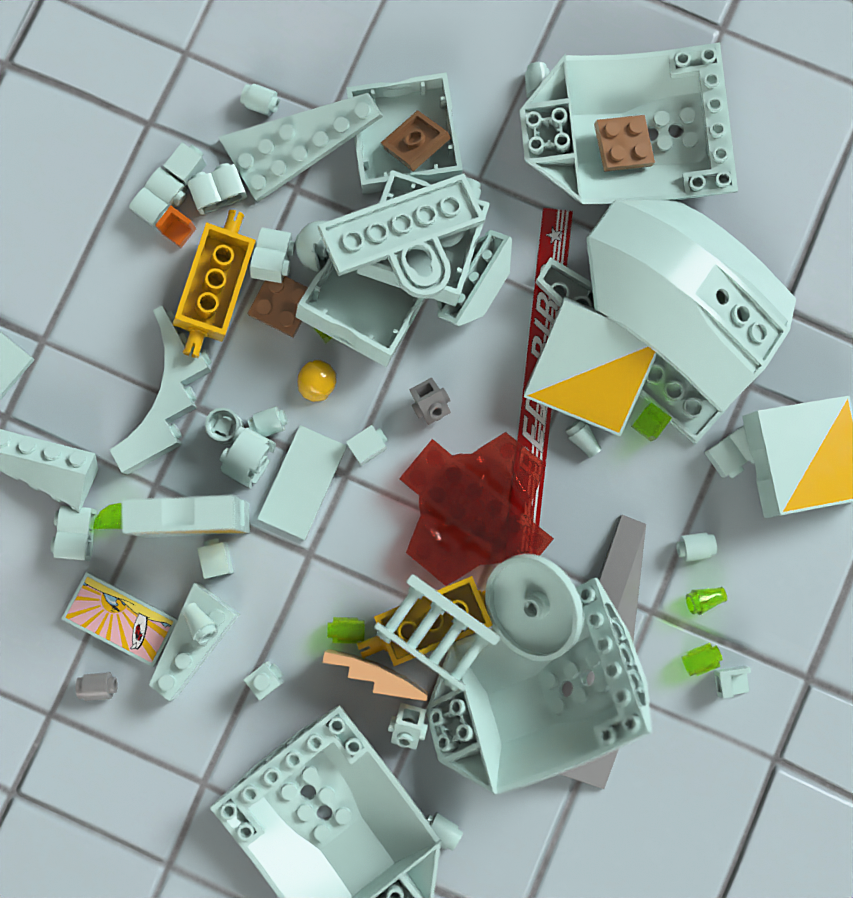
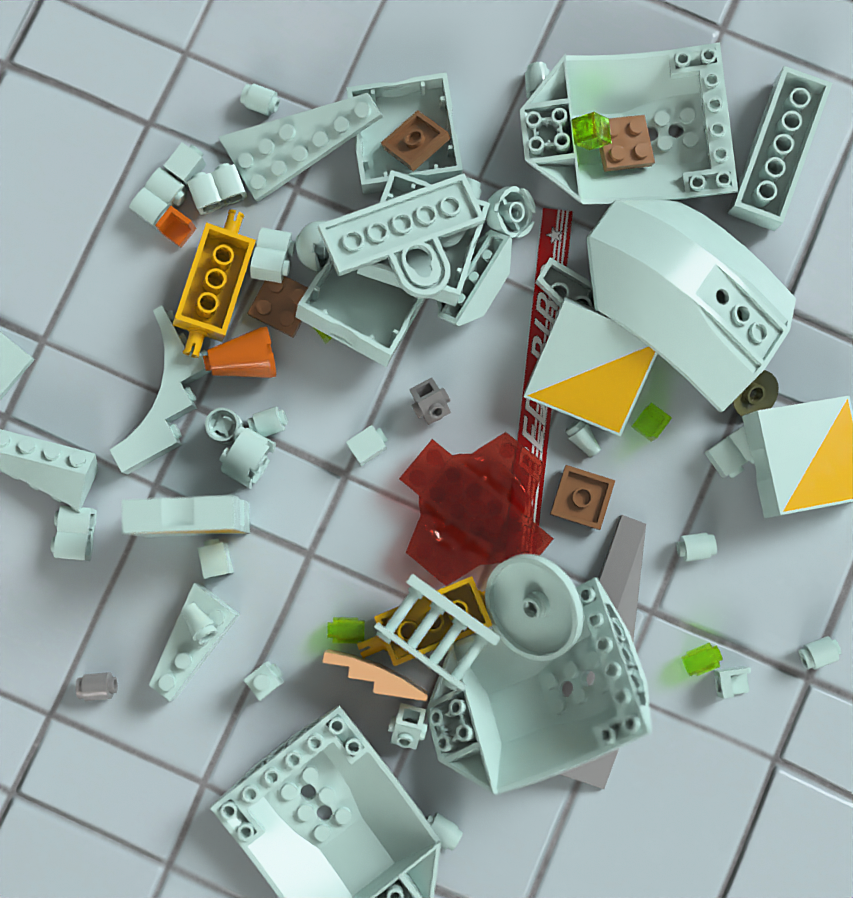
tile [61,572,178,667] -> none
clear neon green plate [93,503,122,530] -> none
light aqua tile [258,425,347,540] -> none
yellow hair [297,360,336,402] -> none
light aqua tile [639,354,730,445] -> none
clear neon green cone [686,587,727,615] -> none
none -> orange cone [203,326,276,378]
none -> light aqua cylinder [485,186,536,238]
none -> medium nougat plate [550,465,615,530]
none -> clear neon green brick [571,112,612,150]
none -> light aqua brick [727,66,832,231]
none -> olive dish [733,370,779,416]
none -> light aqua brick [798,636,841,670]

